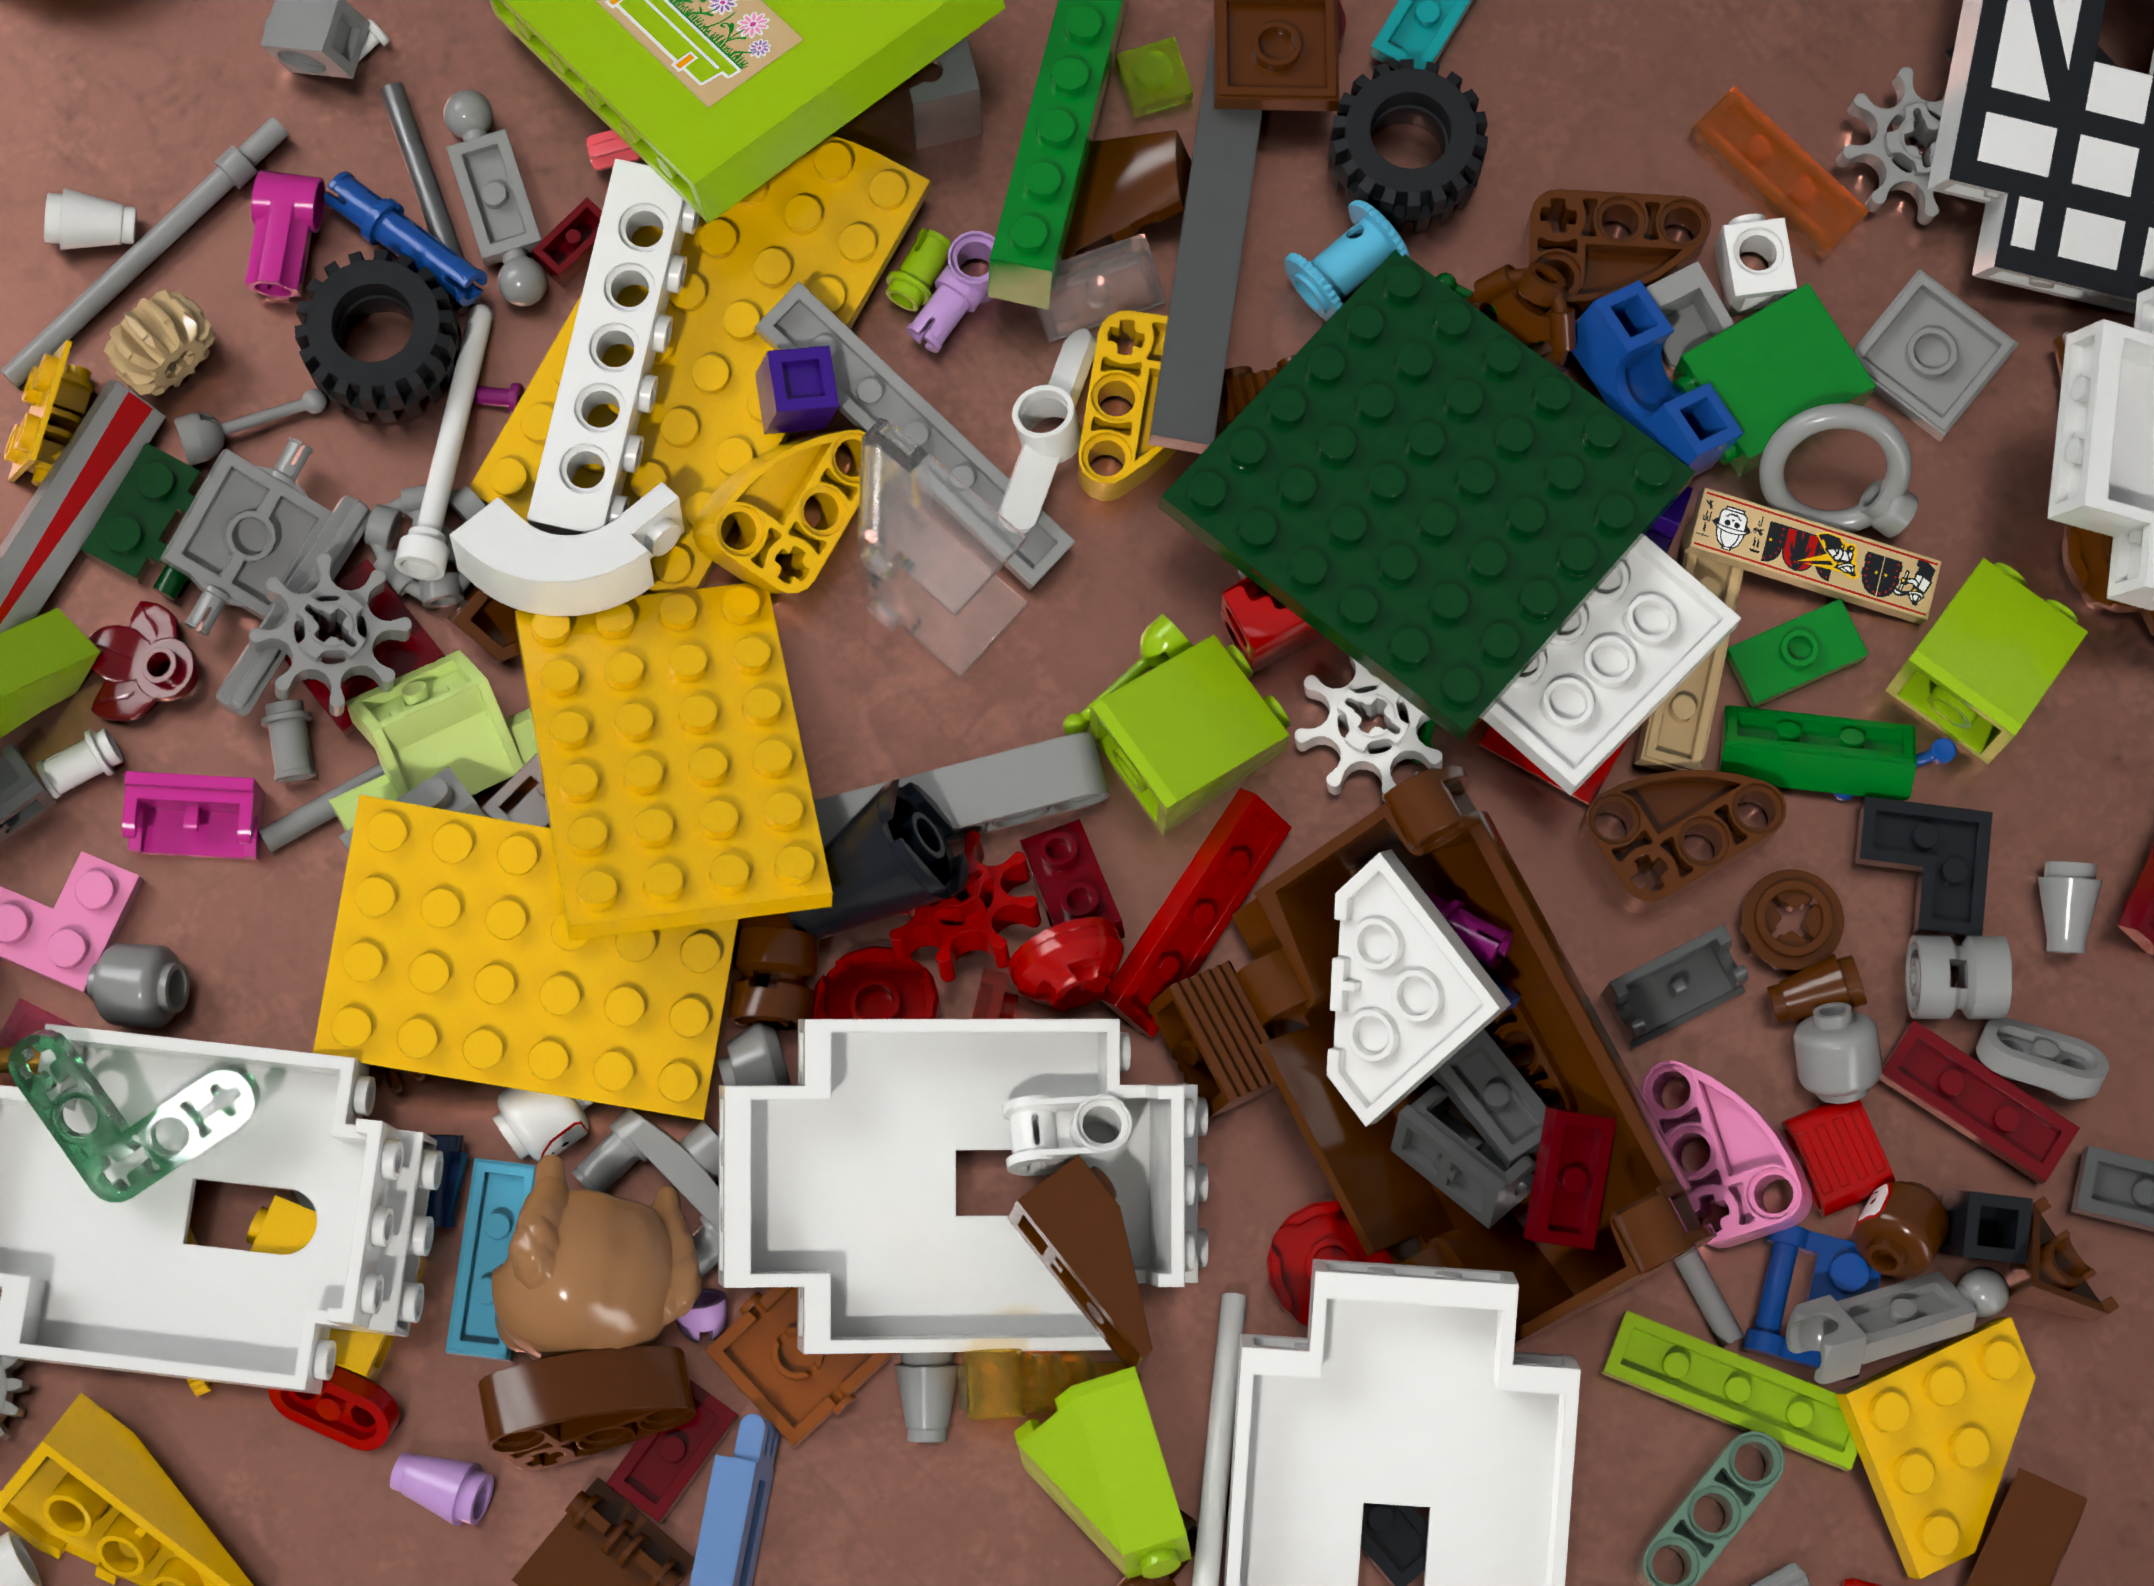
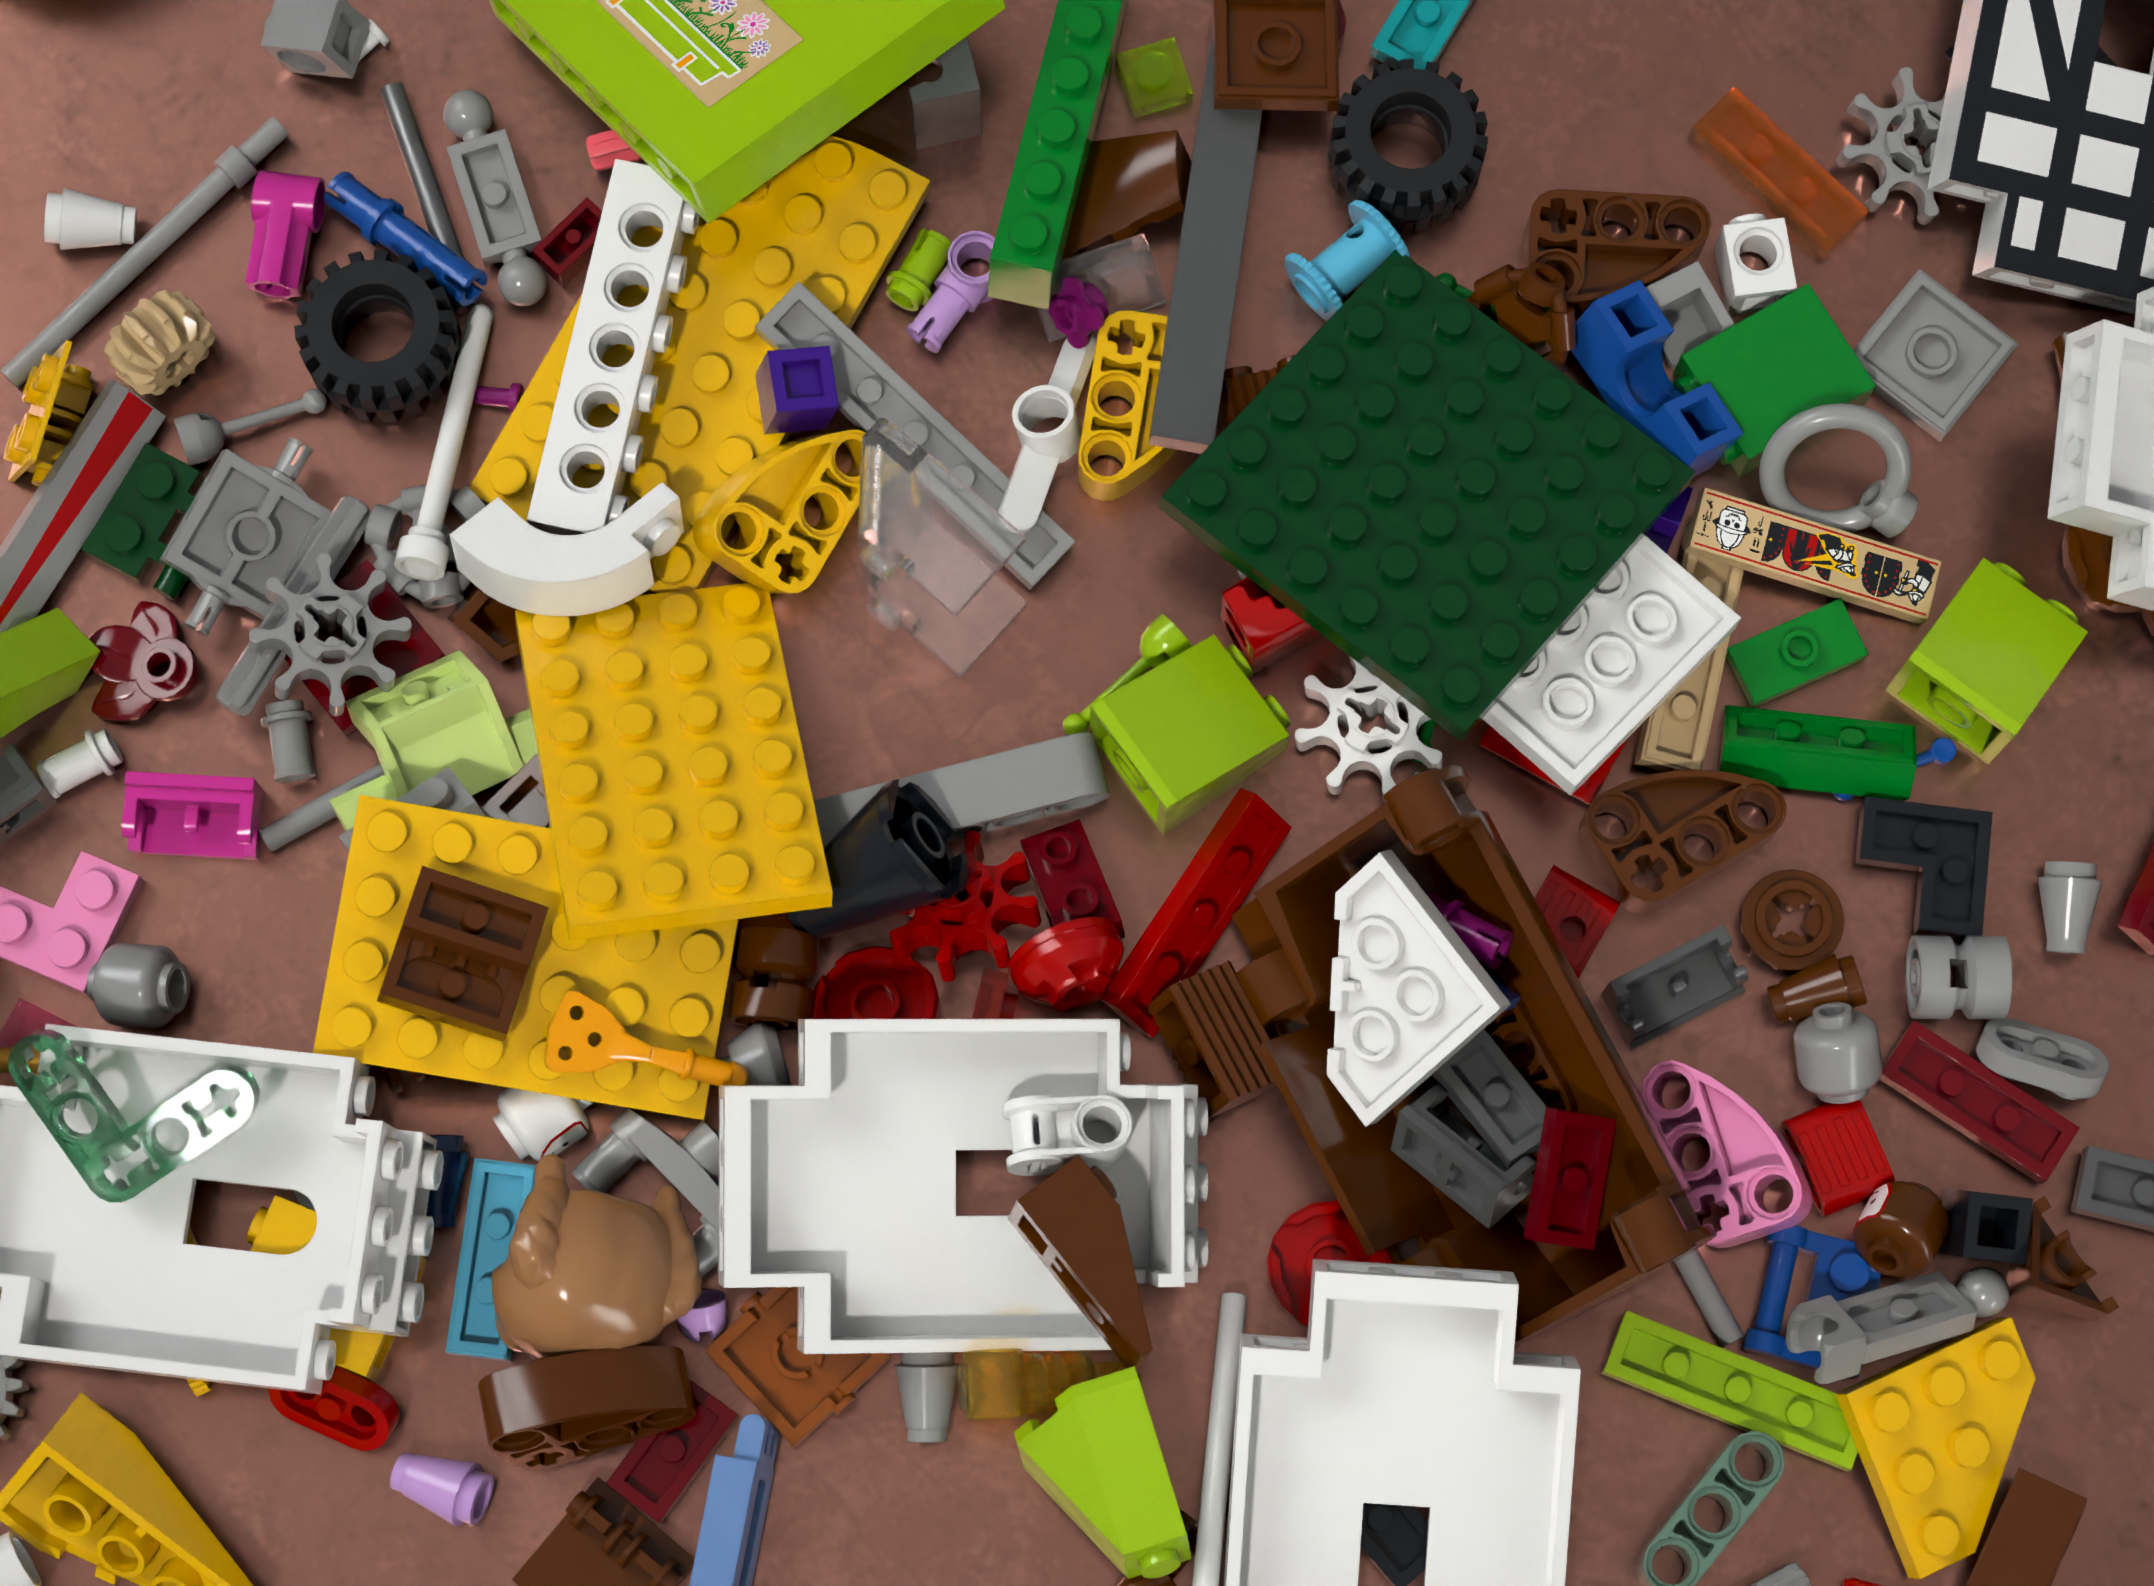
none -> reddish brown slope [377,866,549,1042]
none -> light orange piece [544,990,750,1087]
none -> magenta plate [1048,276,1109,349]
none -> red piece [1534,865,1621,978]

